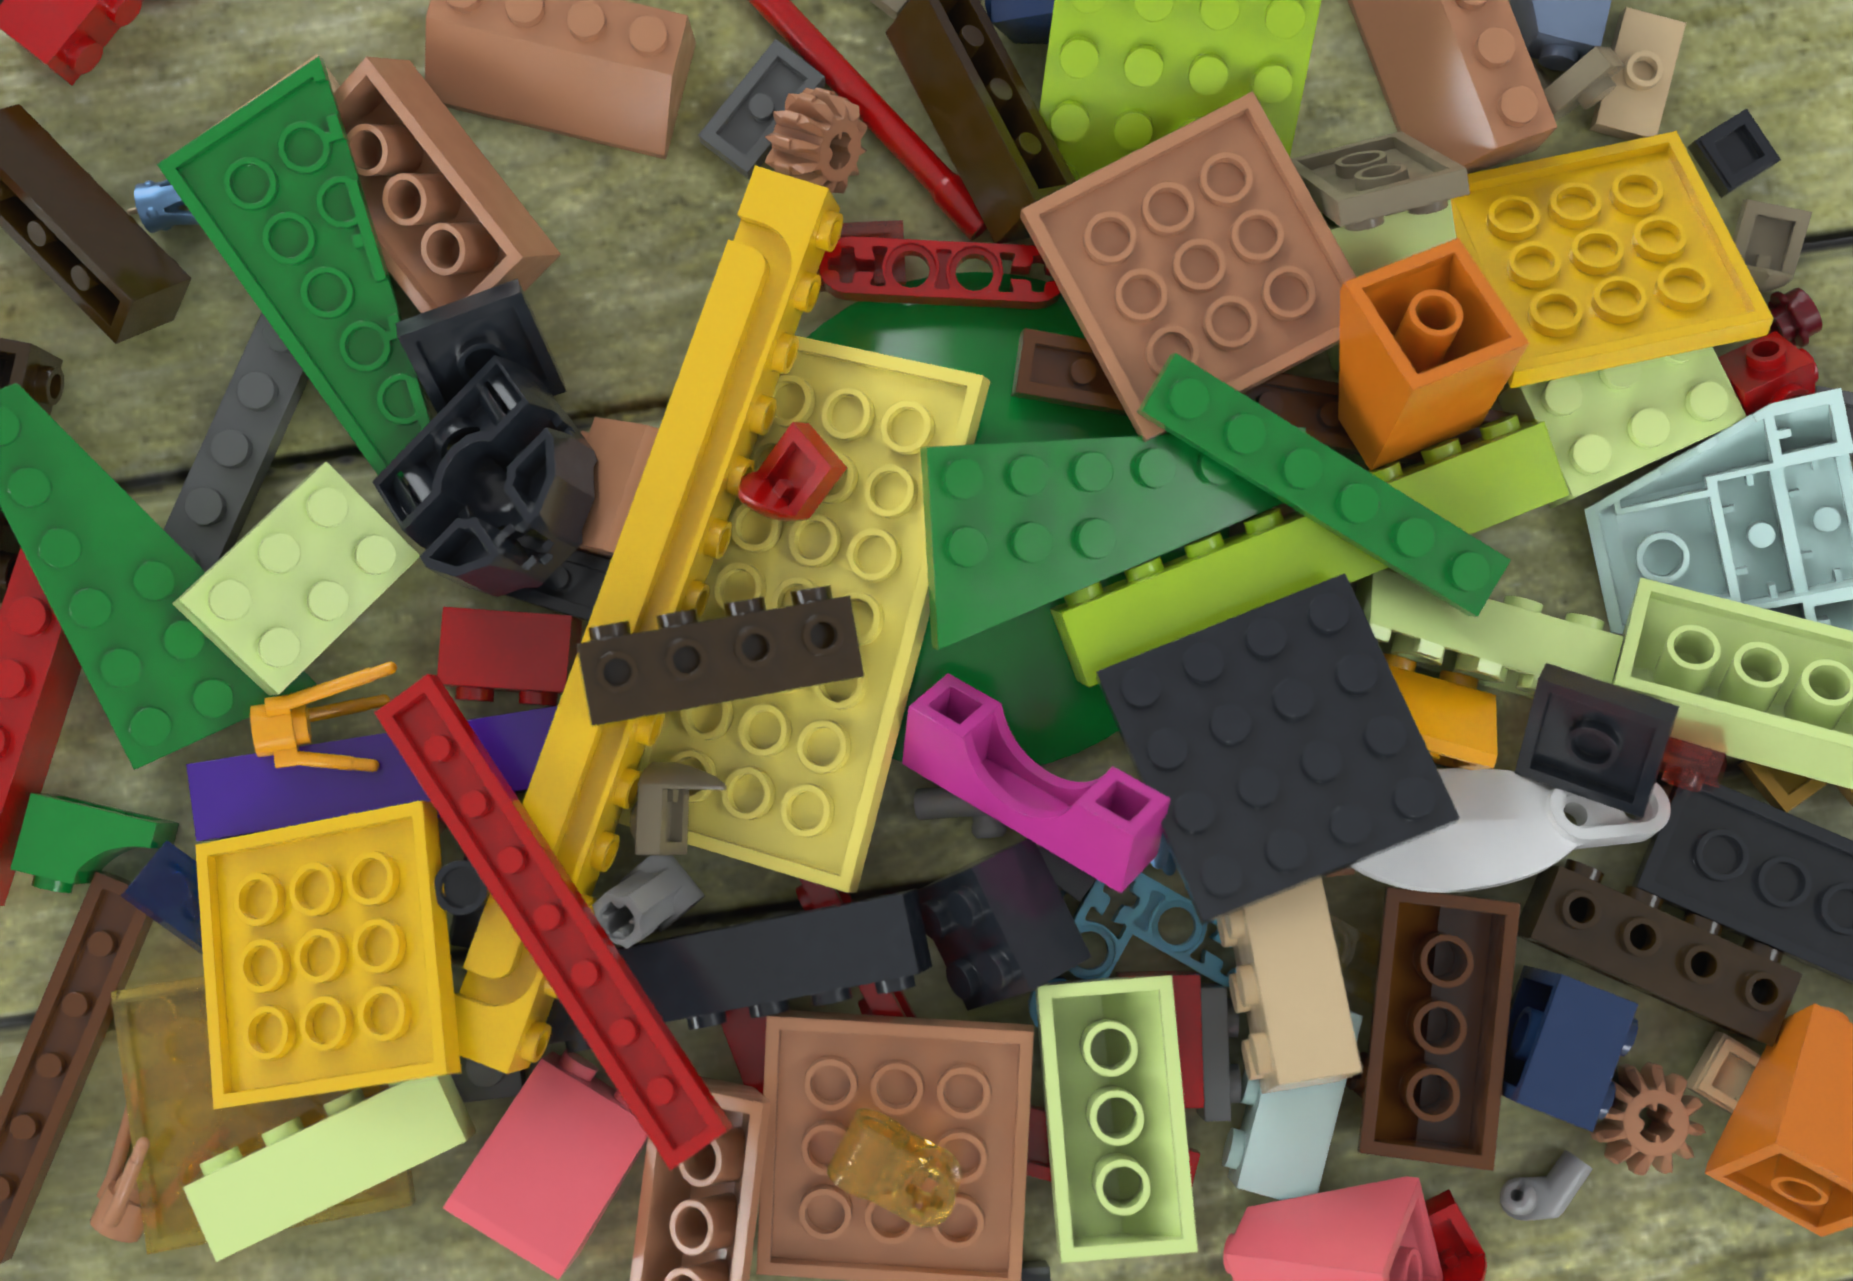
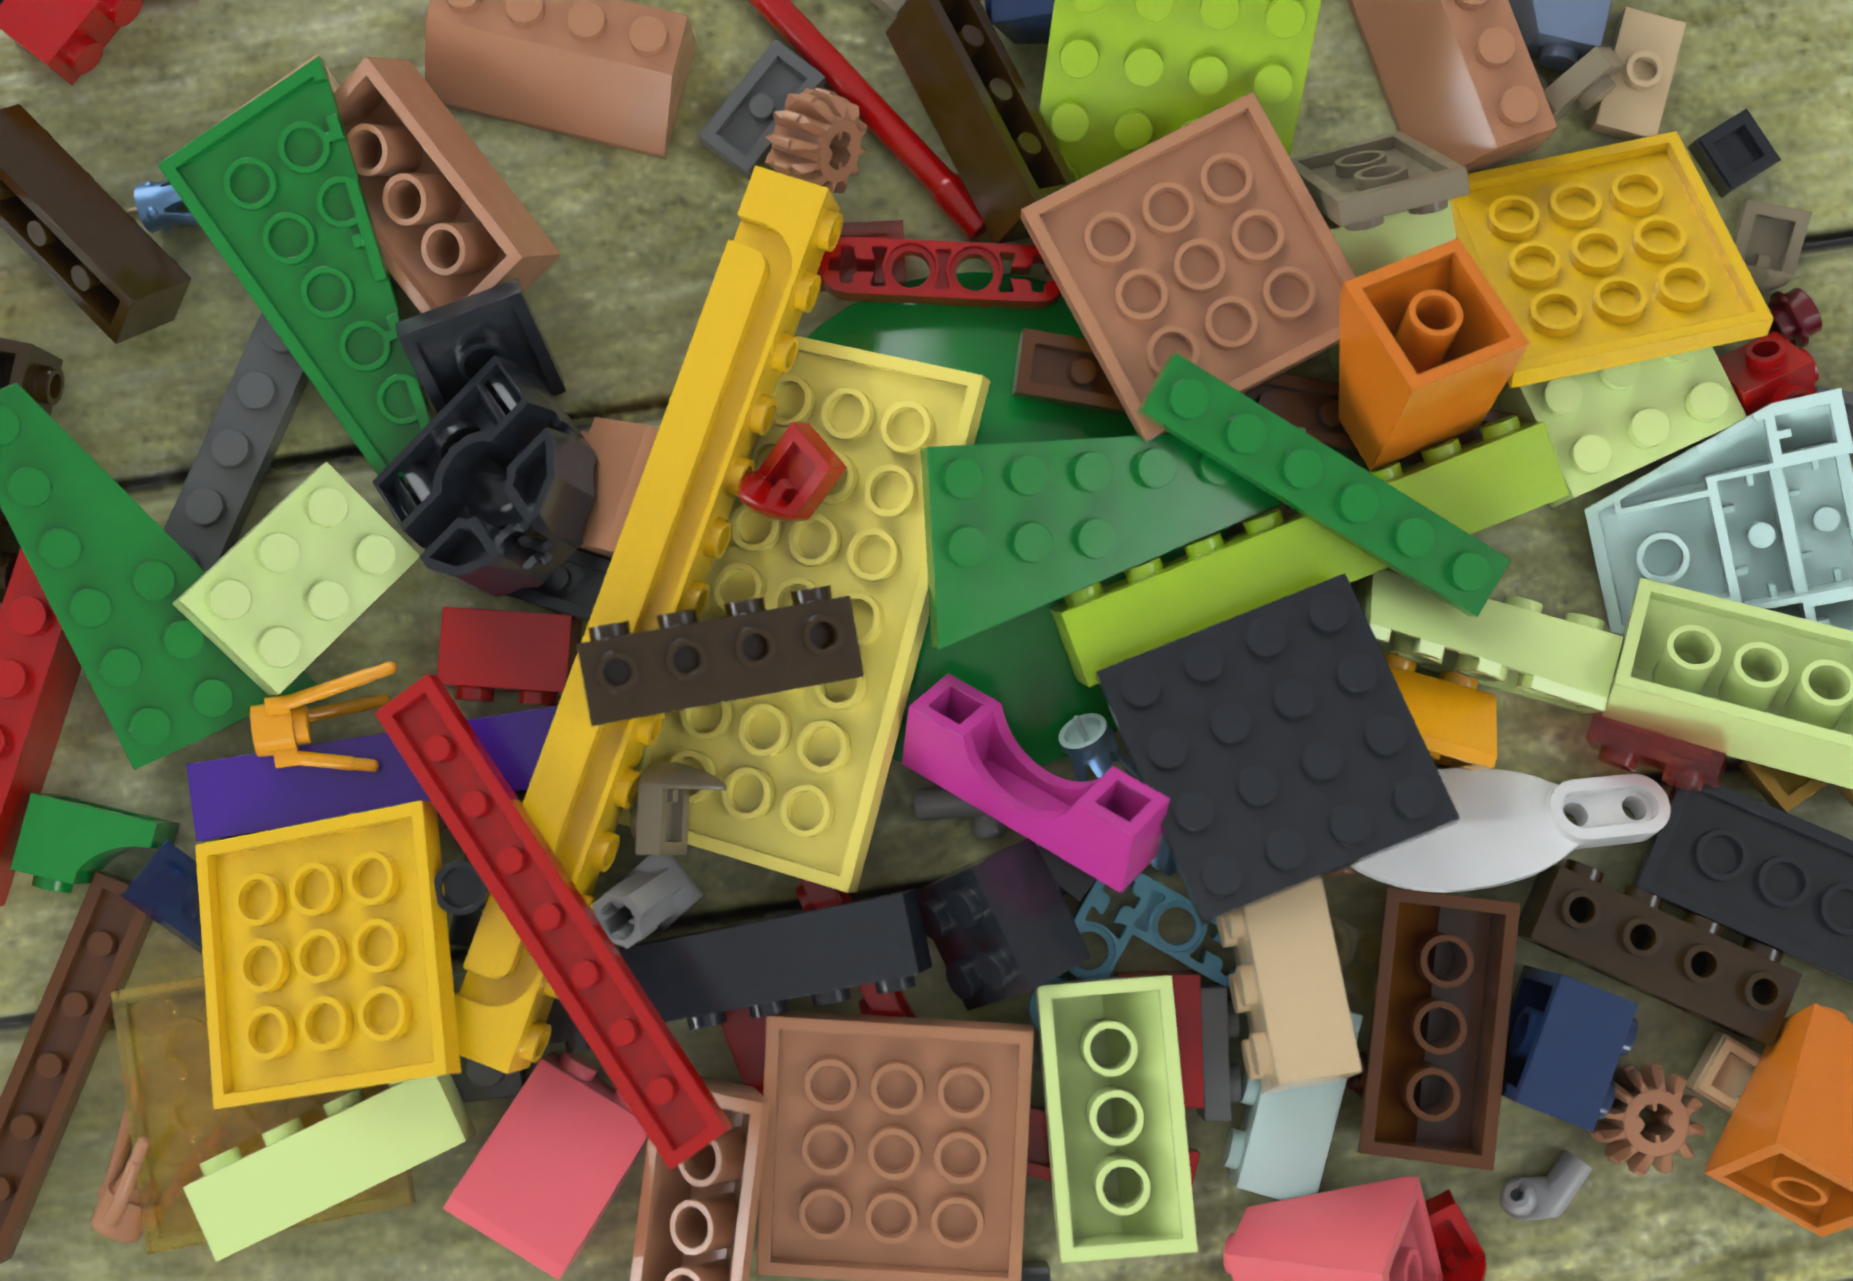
clear yellow piece [827,1108,962,1227] -> none
black plate [1515,663,1679,818] -> none
none -> piece [1058,713,1138,782]

